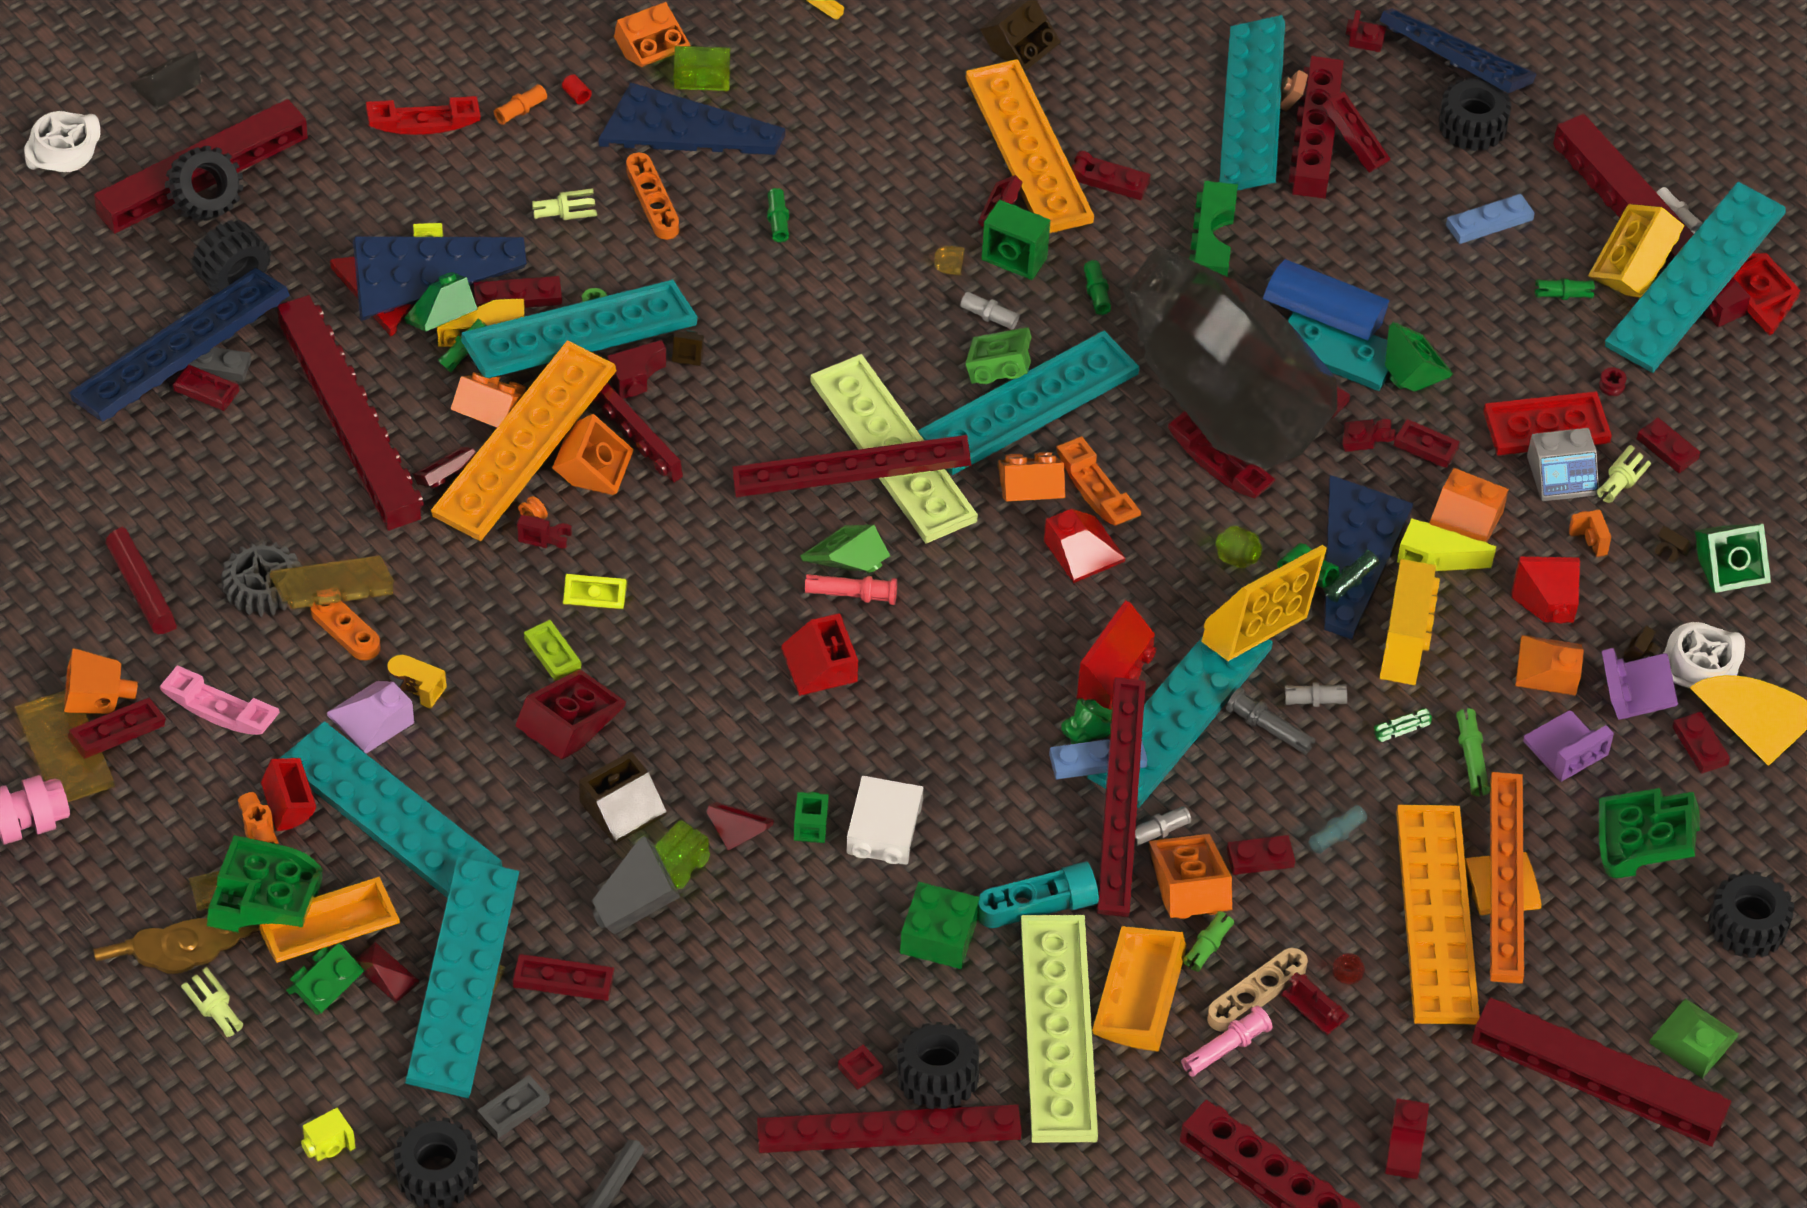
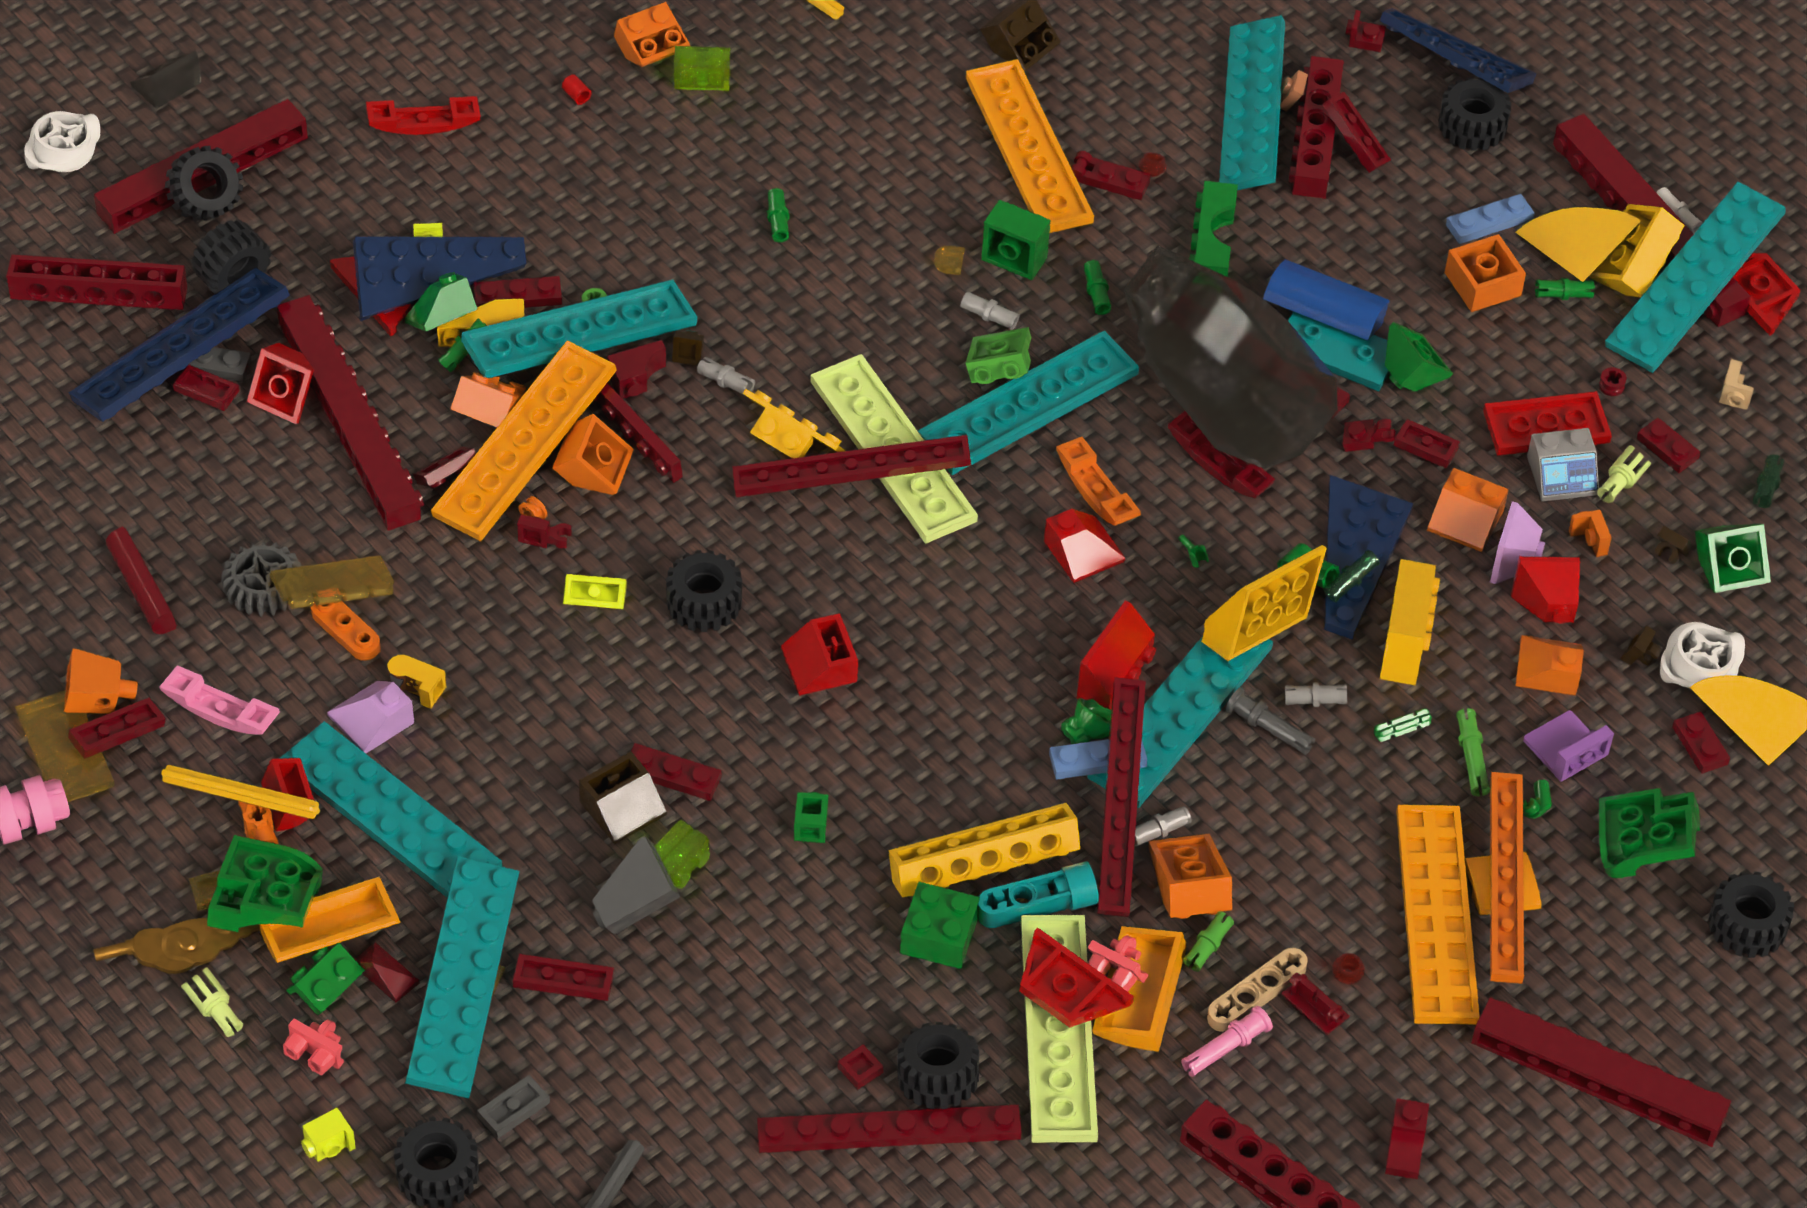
orange pin [493,84,547,125] -> none
dark red slope [515,669,626,759] -> none
lime plate [524,620,581,681] -> none
yellowish green arm [532,188,597,220] -> none
dark blue wing [599,83,785,155] -> none
orange beam [626,152,679,240] -> none
dark red slope [707,802,774,851] -> none
bright green slope [800,525,890,573] -> none
coral pin [805,574,897,605] -> none
white panel [846,776,923,865] -> none
dark red plate [978,175,1023,228] -> none
orange slope [998,452,1065,501] -> none
clear neon green head [1216,526,1262,569] -> none
dark red plate [1226,835,1295,875] -> none
clear light blue pin [1309,805,1367,854] -> none
neon yellow slope [1397,518,1497,571] -> none
medium lavender bracket [1602,648,1678,720] -> none
bright green slope [1649,998,1739,1079] -> none
none -> dark red brick [6,254,188,310]
none -> yellow axle [161,765,320,819]
none -> red slope [247,343,314,424]
none -> coral hips [283,1018,344,1076]
none -> dark red plate [631,743,722,801]
none -> black tyre [666,550,742,632]
none -> light grey pin [697,357,755,396]
none -> yellow bracket [743,389,845,459]
none -> yellow brick [888,803,1080,898]
none -> red wing [1019,927,1134,1028]
none -> coral hips [1088,935,1148,992]
none -> clear red plate [1139,152,1167,177]
none -> green hand [1178,535,1209,568]
none -> orange brick [1444,234,1526,312]
none -> lavender slope [1490,501,1545,584]
none -> yellow sticker [1515,207,1642,282]
none -> green arm [1523,780,1552,819]
none -> tan bracket [1719,359,1754,409]
none -> clear green pin [1753,454,1784,508]

